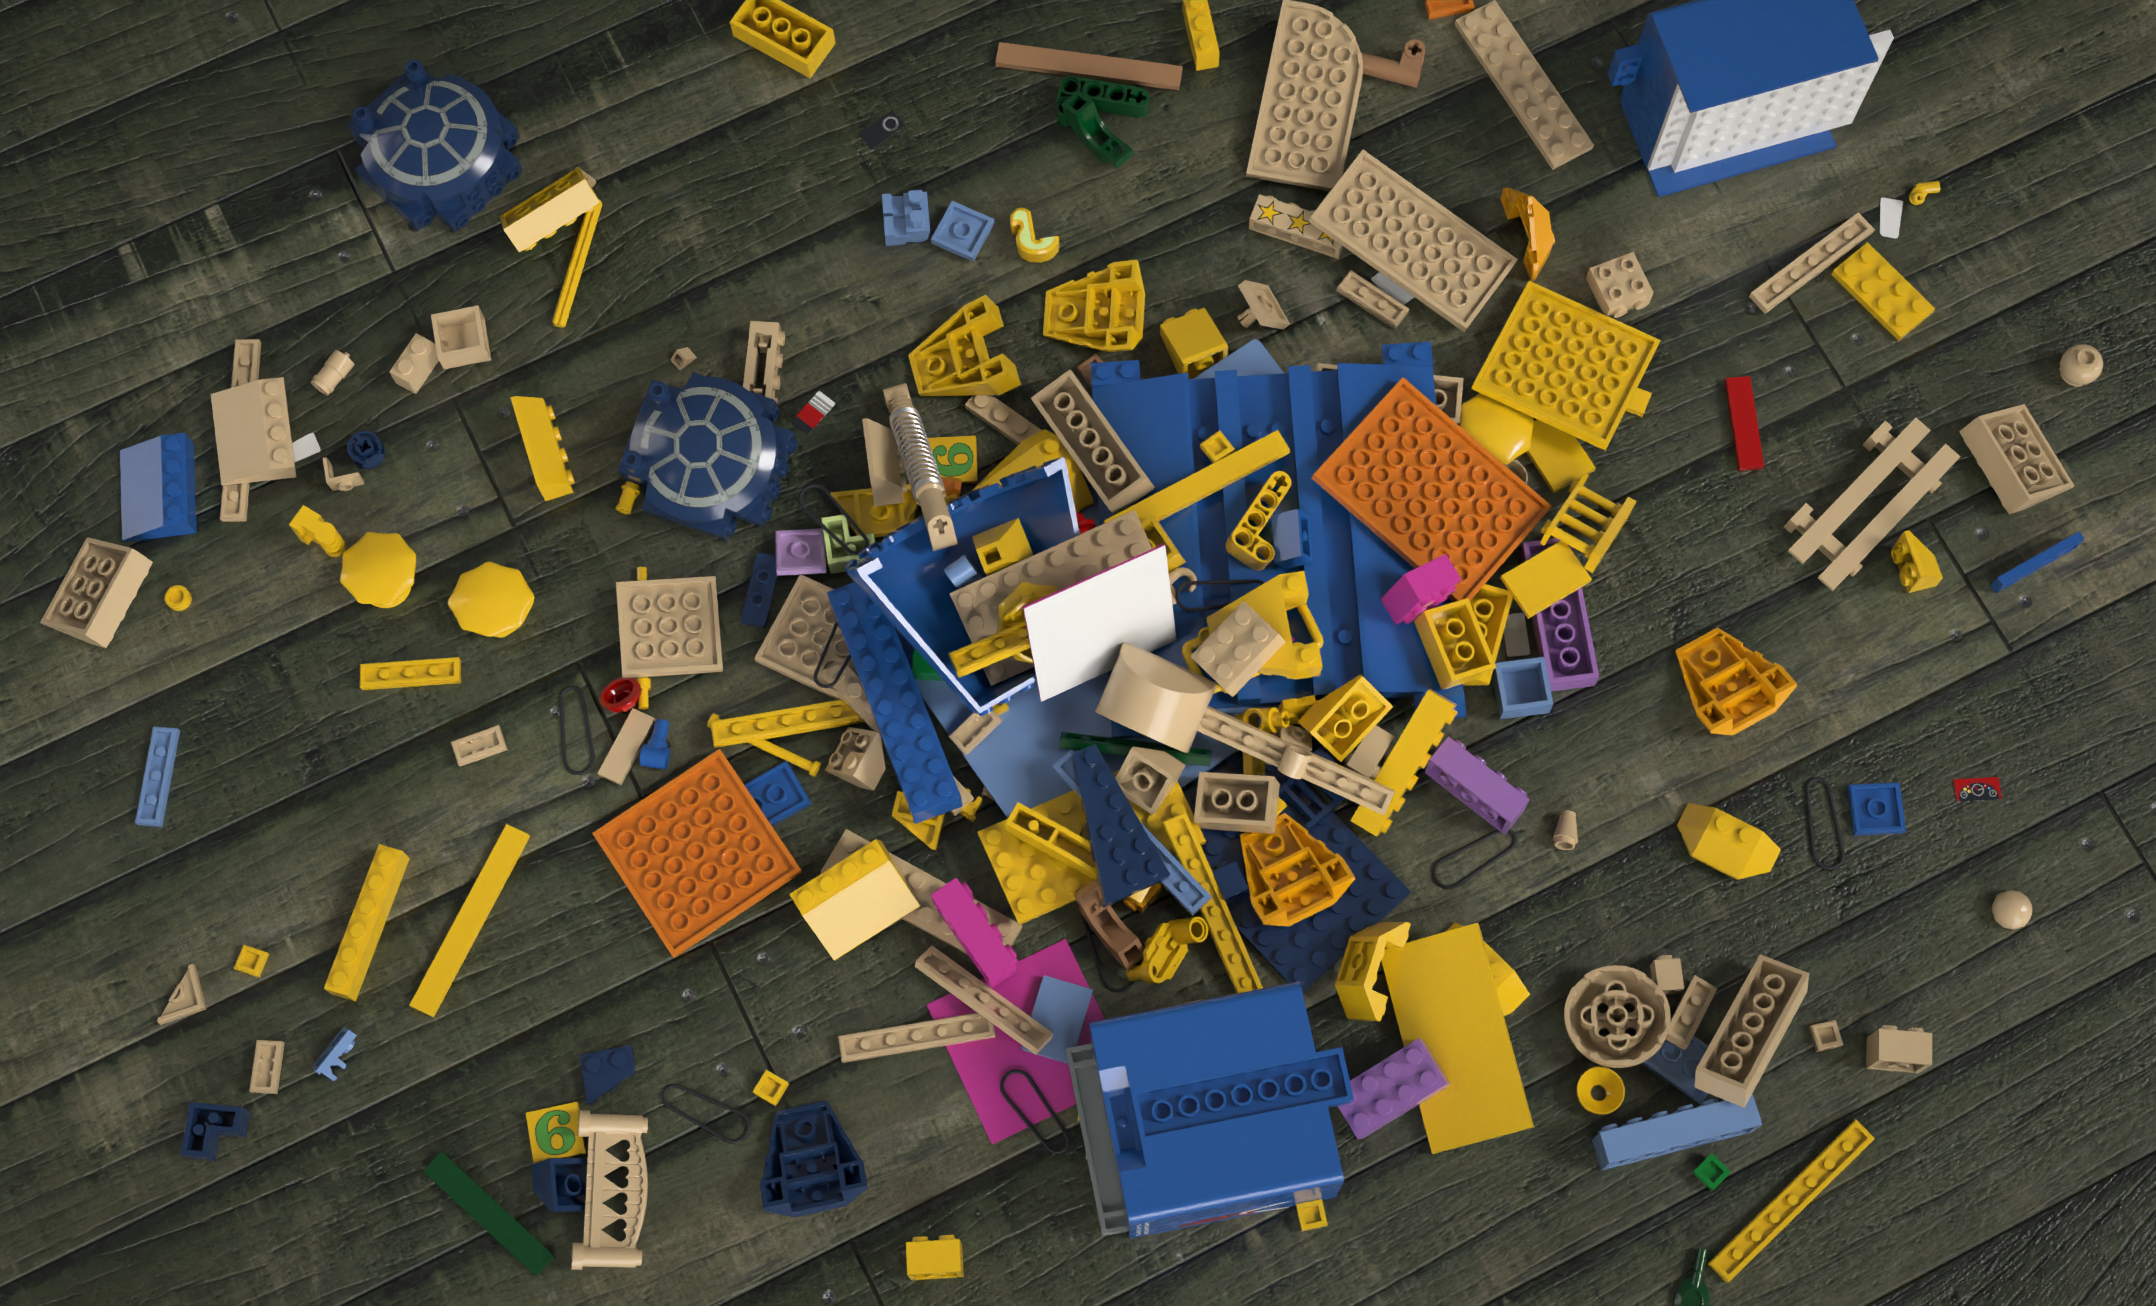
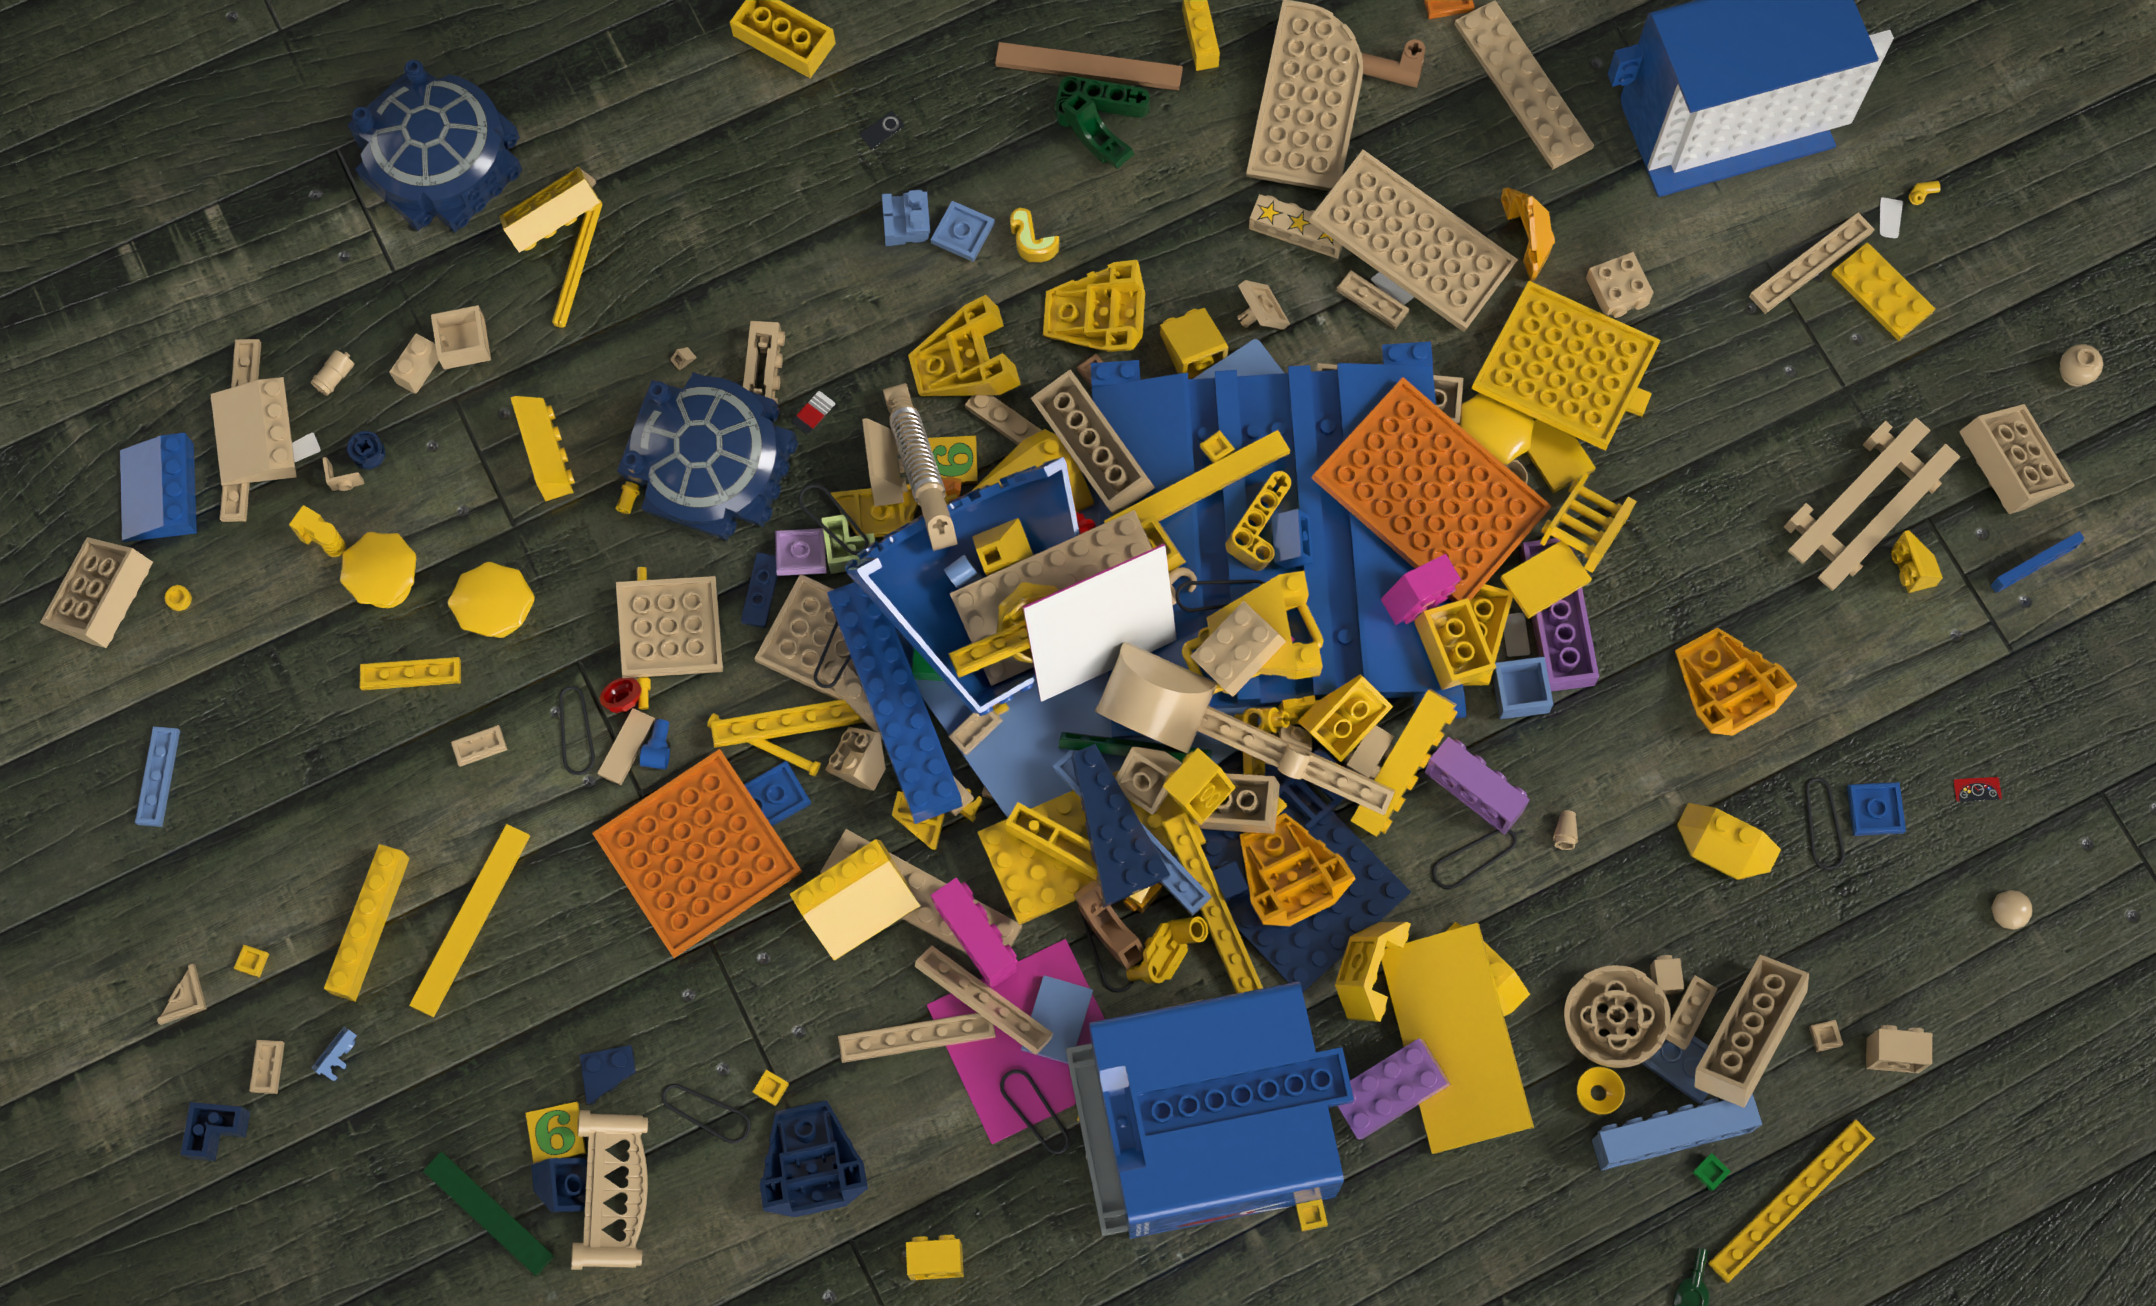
red tile [1725,376,1764,471] -> none
none -> yellow brick [1163,748,1236,825]

